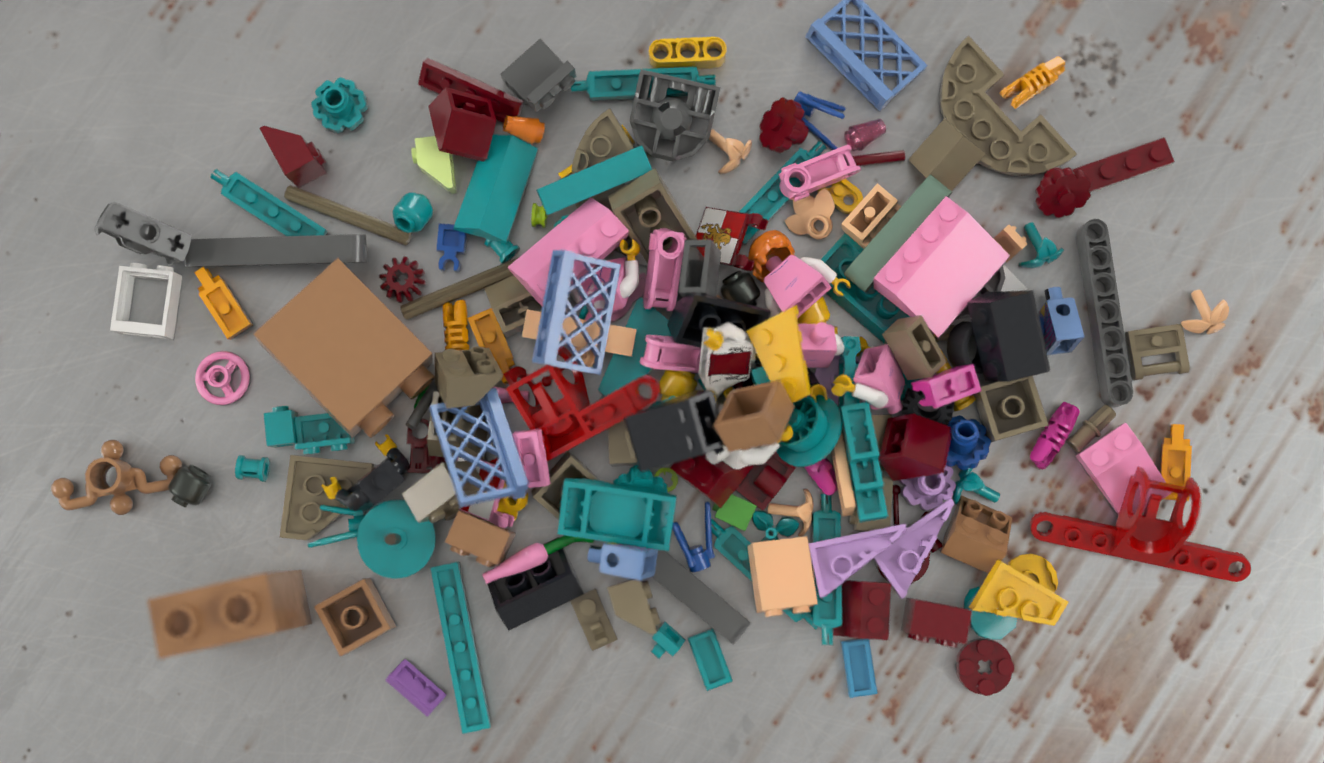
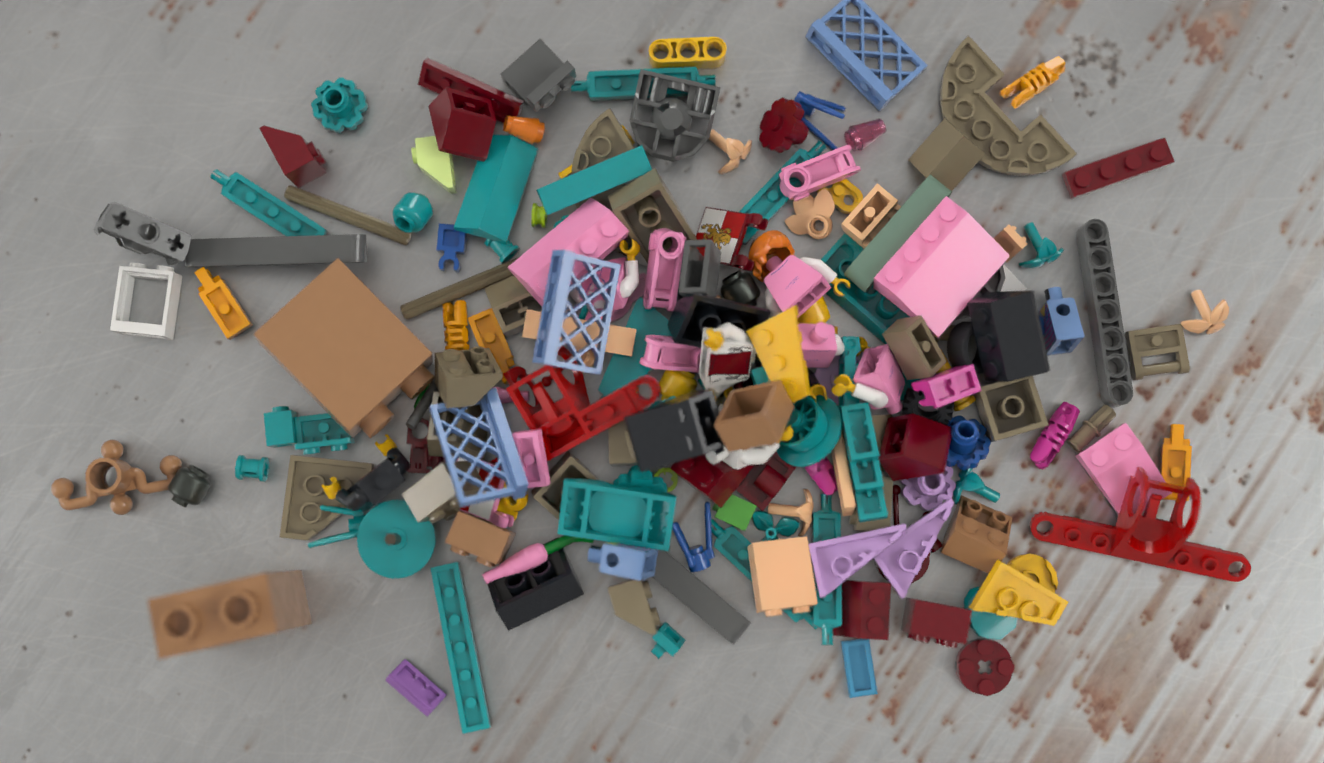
bright pink piece [195,351,250,405] -> none
medium nougat brick [314,578,396,656] -> none
dark red gear [379,256,426,303] -> none
dark tan plate [570,589,618,651] -> none
teal tile [687,628,733,691] -> none
dark red bar [852,150,905,166] -> none
dark red plant [1035,167,1092,218] -> none

